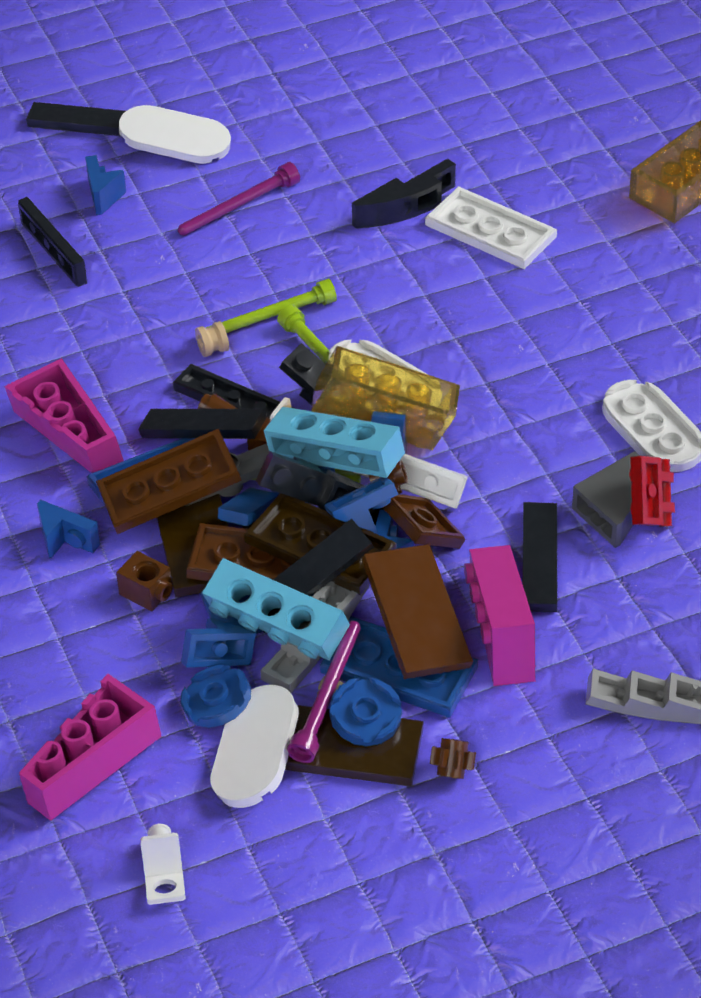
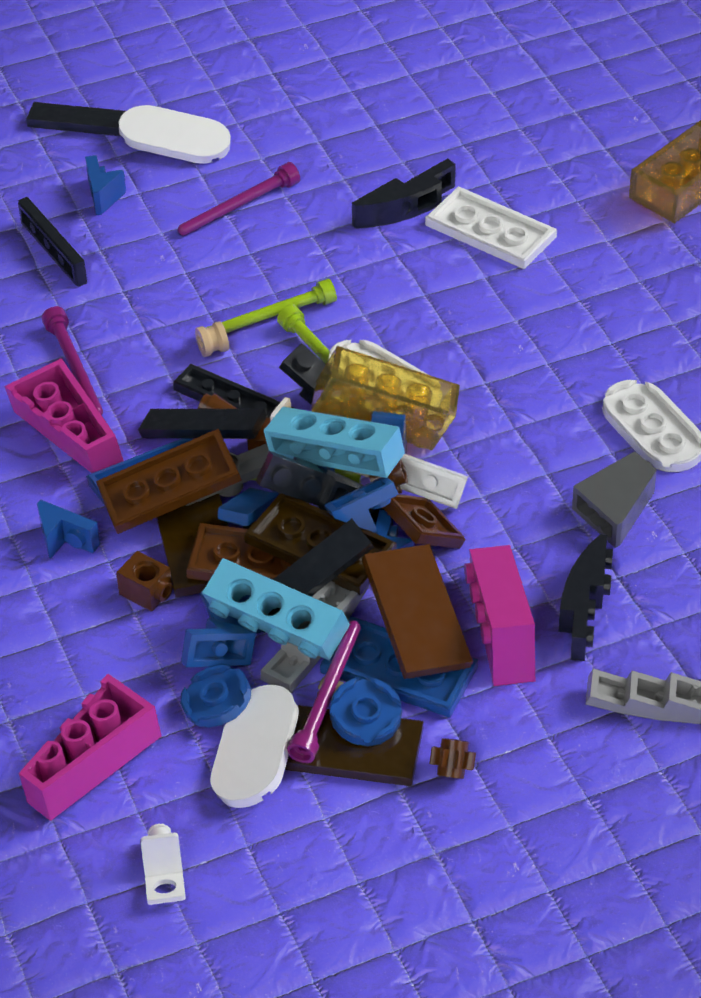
black tile [523,502,557,612] -> none
red plate [629,456,675,527] -> none
none -> magenta piece [41,306,103,415]
none -> black slope [558,534,613,661]

